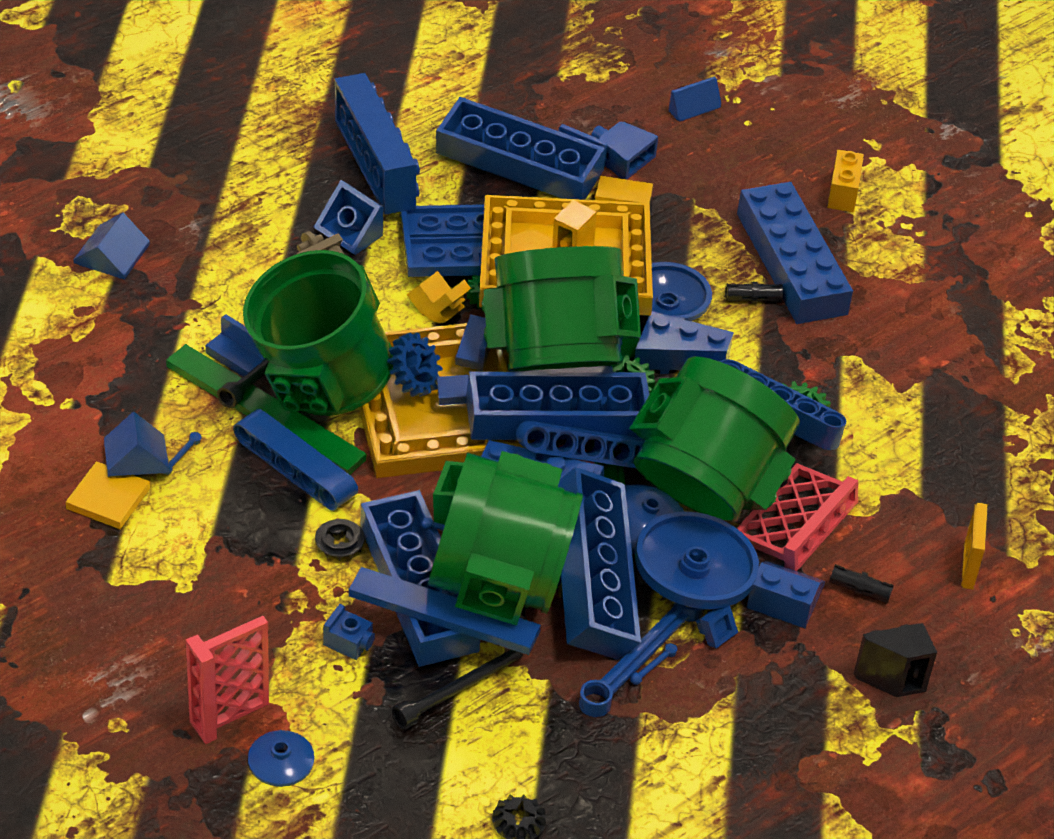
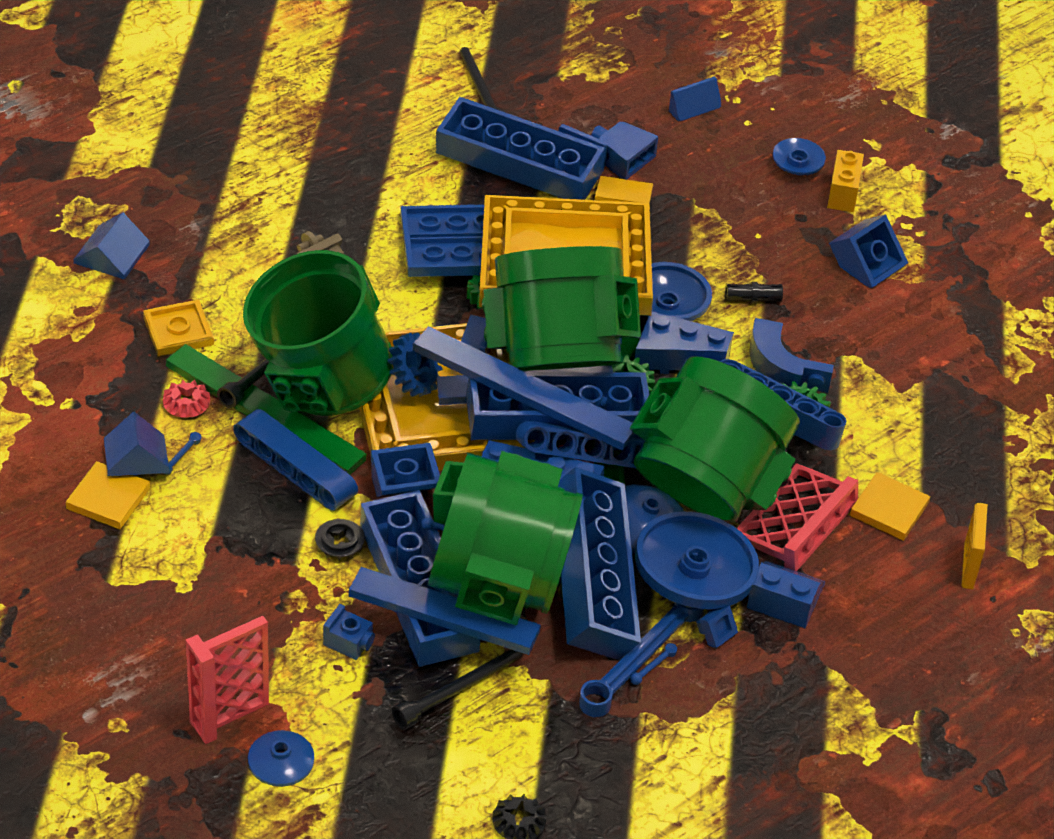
blue panel [205,314,265,377] -> none
blue slope [314,180,384,255] -> none
blue brick [335,73,420,215] -> none
yellow brick [406,271,471,323] -> none
yellow brick [552,200,597,248] -> none
blue brick [737,182,853,324] -> none
black pin [829,564,894,603] -> none
black slope [853,623,937,697] -> none
none -> yellow tile [143,299,214,356]
none -> coral gear [163,379,210,418]
none -> blue slope [371,442,440,497]
none -> blue tile [413,326,635,451]
none -> black piece [460,47,504,112]
none -> blue arch [749,318,834,393]
none -> blue dish [773,138,826,175]
none -> blue slope [829,214,908,288]
none -> yellow tile [850,472,931,541]

